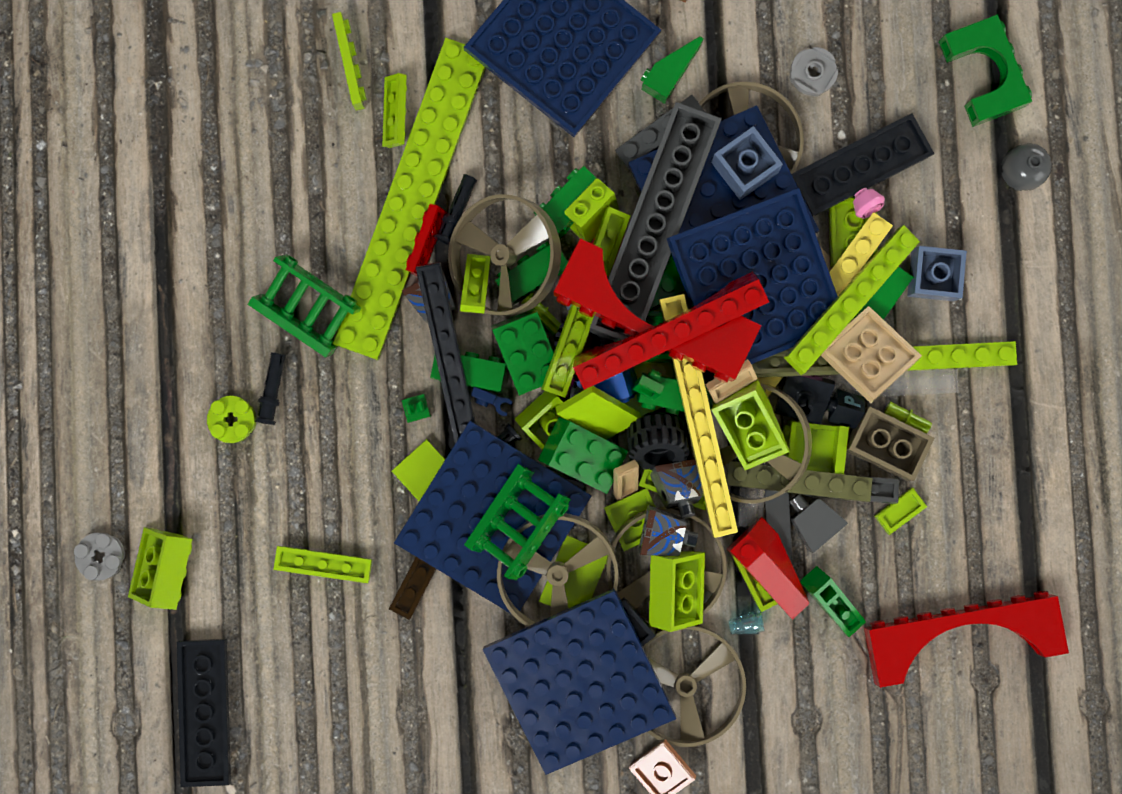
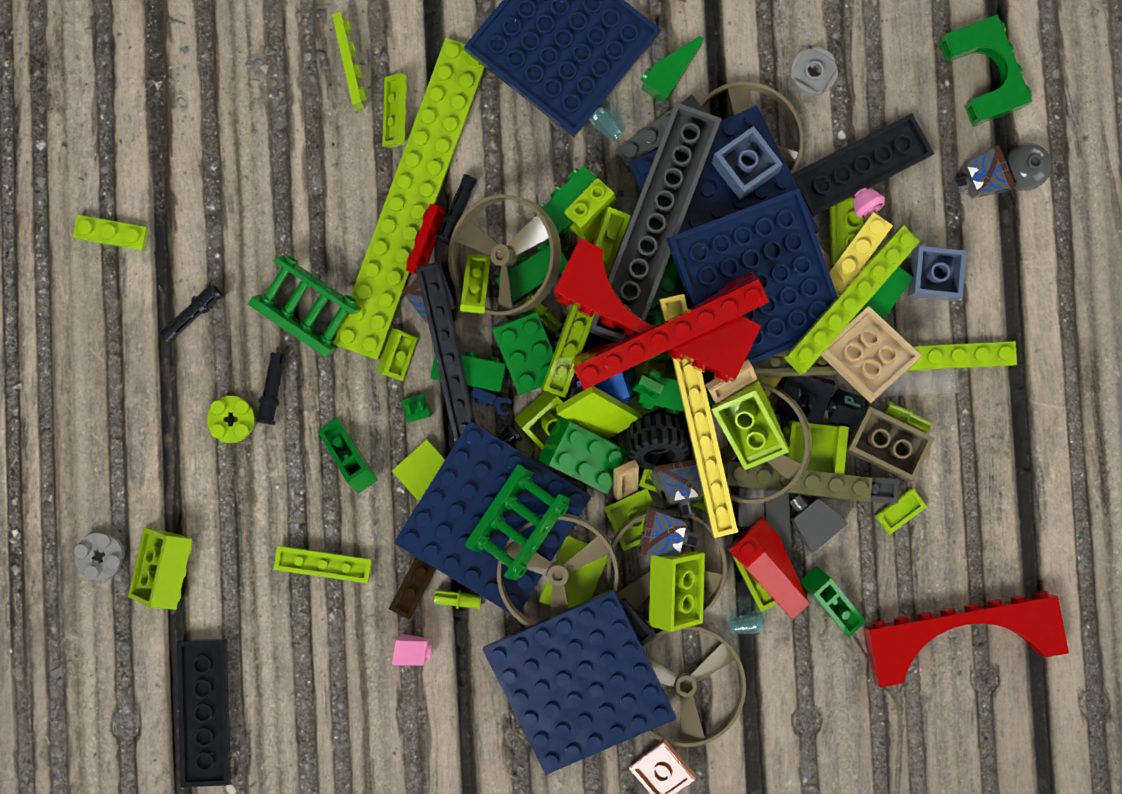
none -> lime plate [72,215,149,251]
none -> black pin [159,282,224,343]
none -> green slope [318,418,378,494]
none -> lime slope [376,328,419,381]
none -> bright pink slope [392,634,433,665]
none -> lime axle [434,590,482,610]
none -> clear light blue cone [589,106,623,141]
none -> torso [952,145,1016,199]

